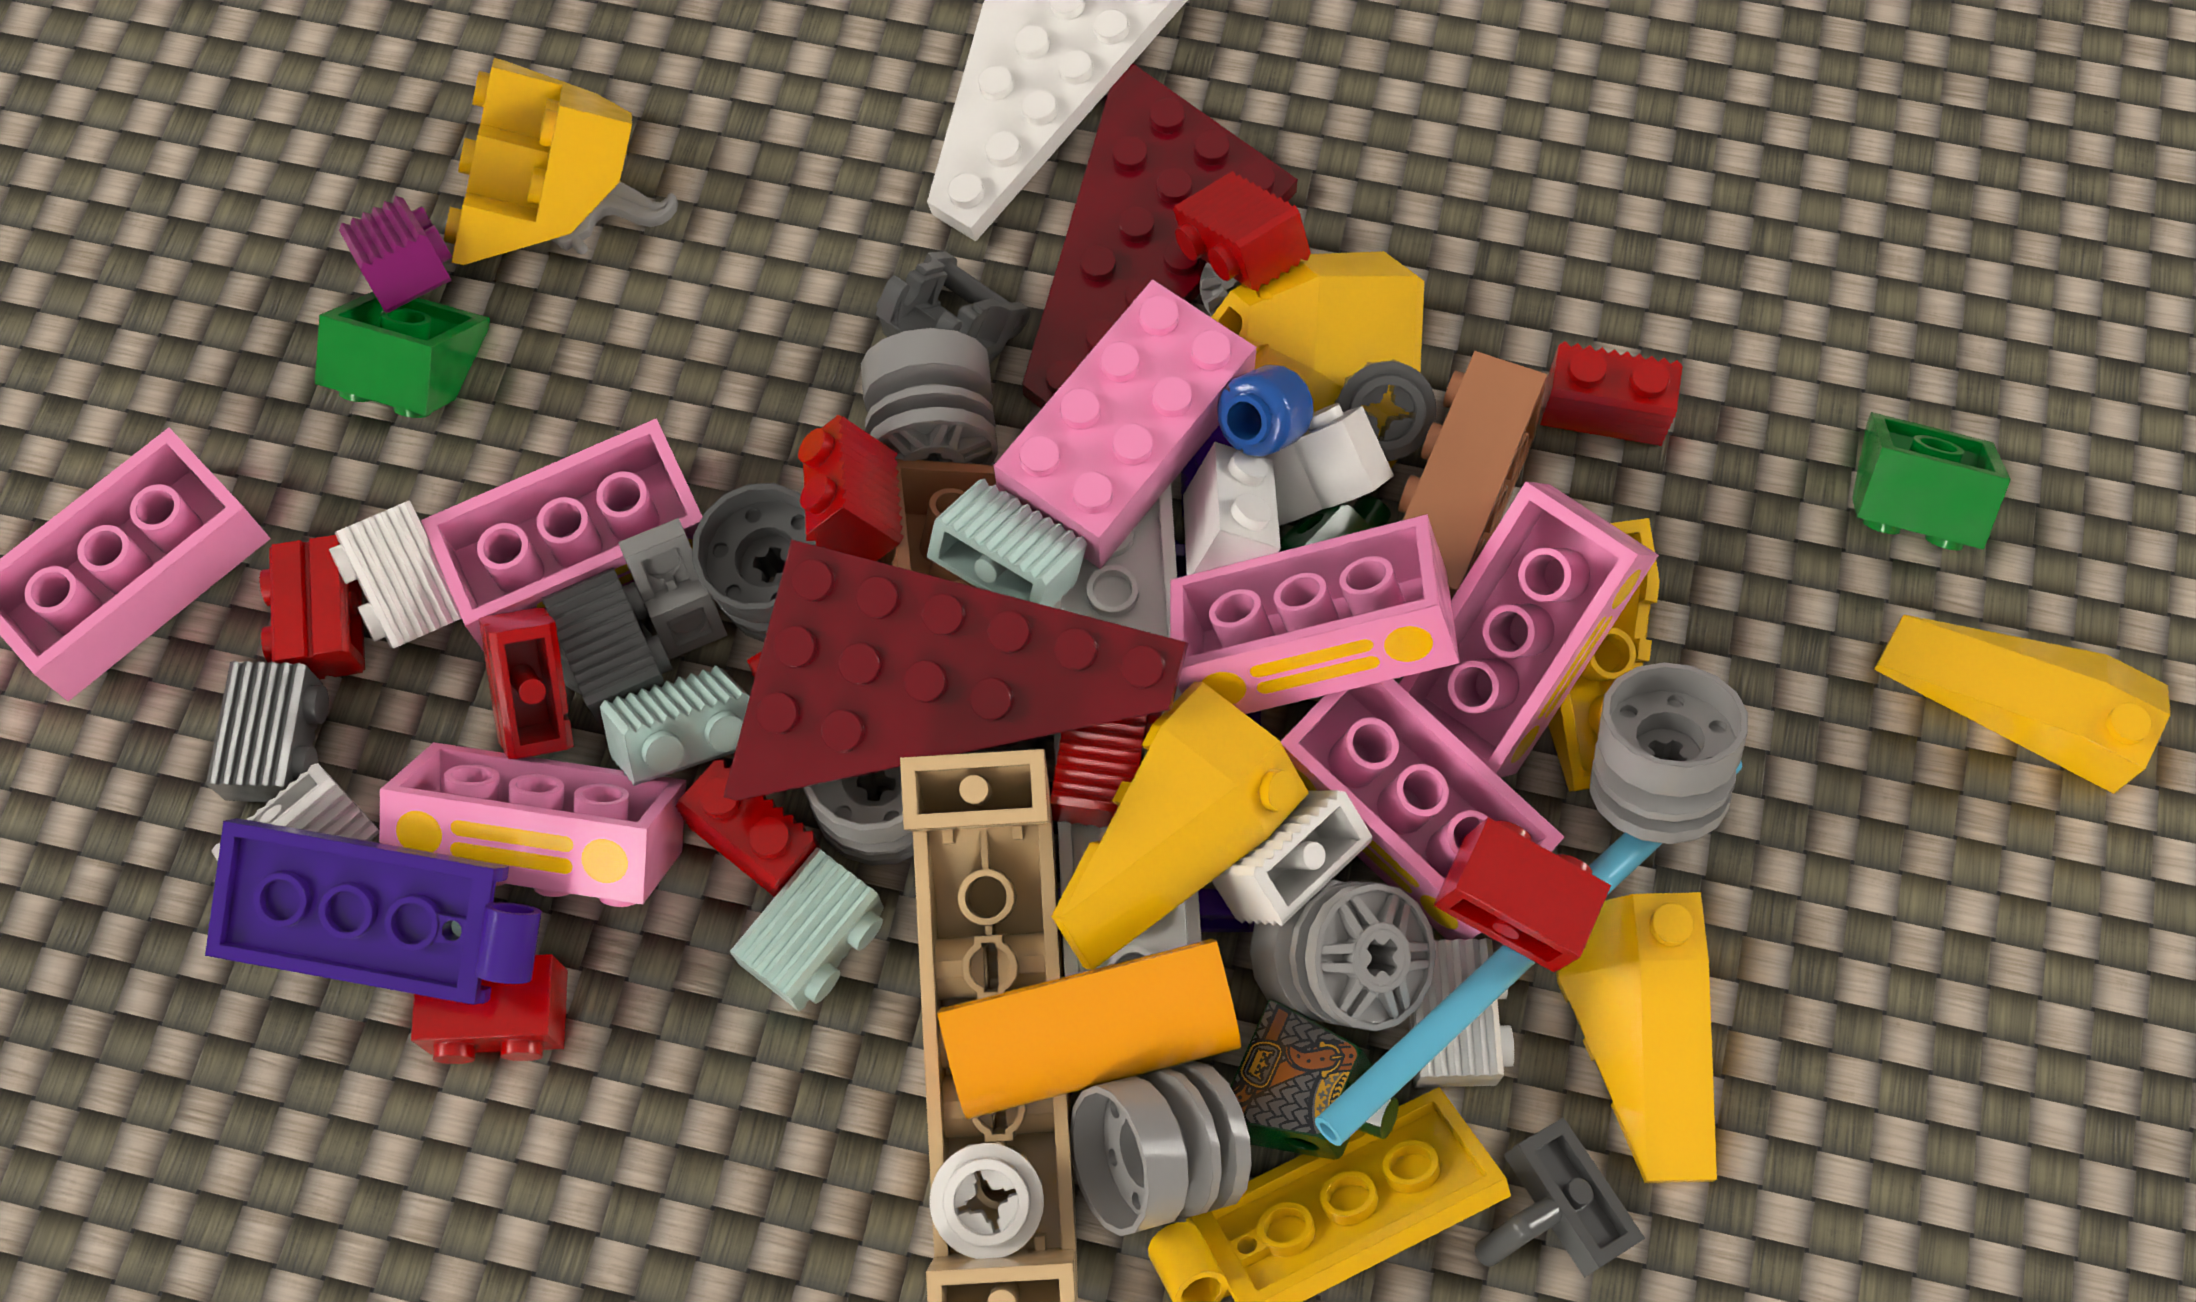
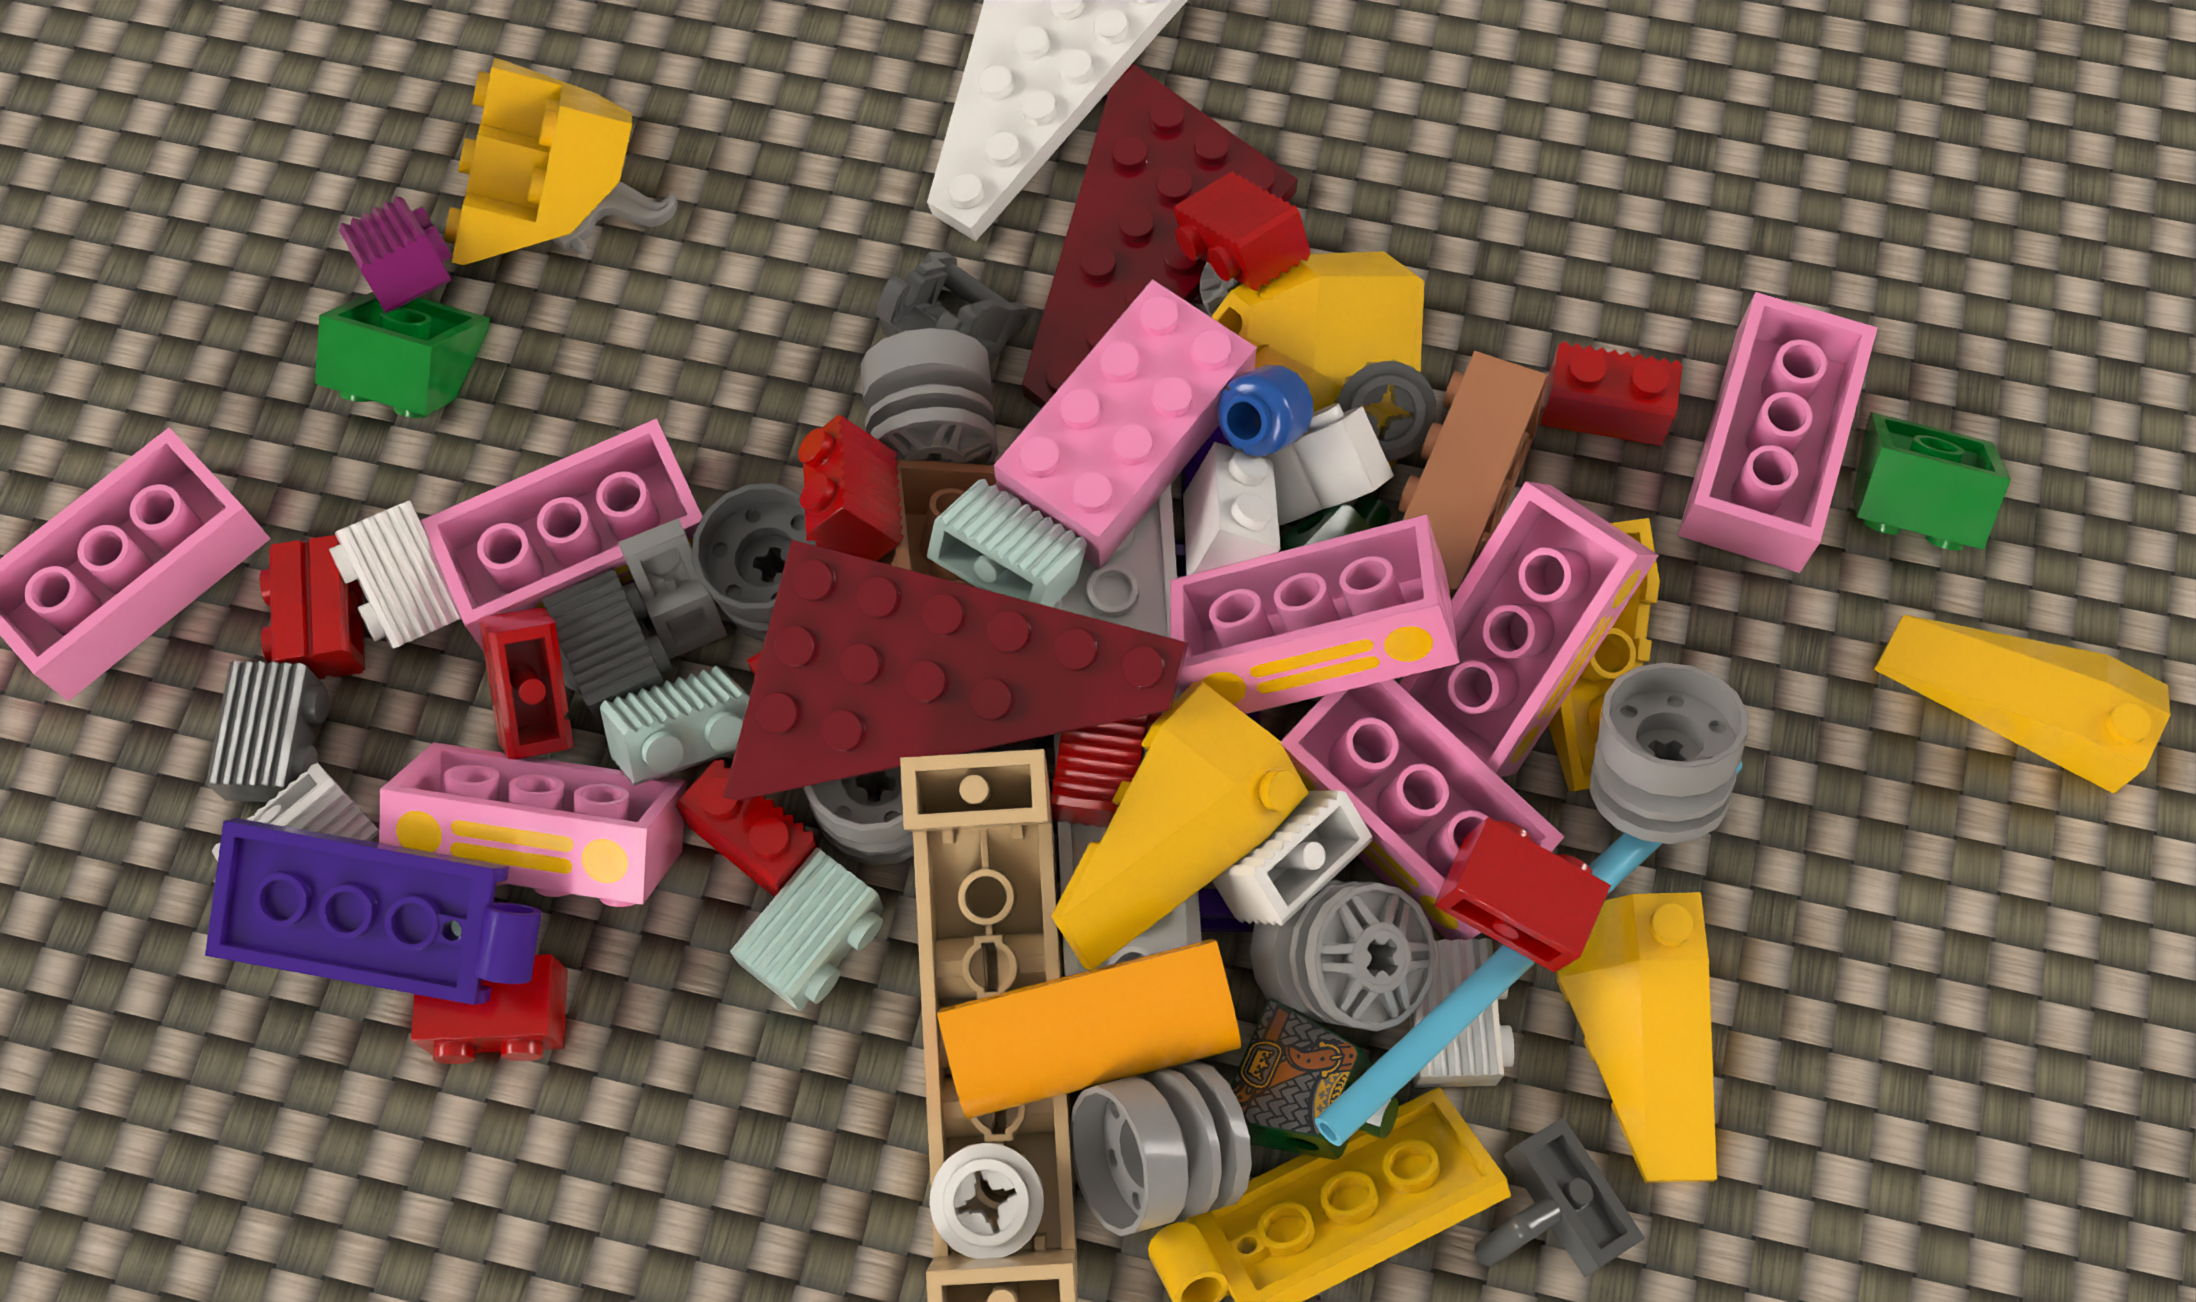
none -> bright pink brick [1677,292,1878,573]

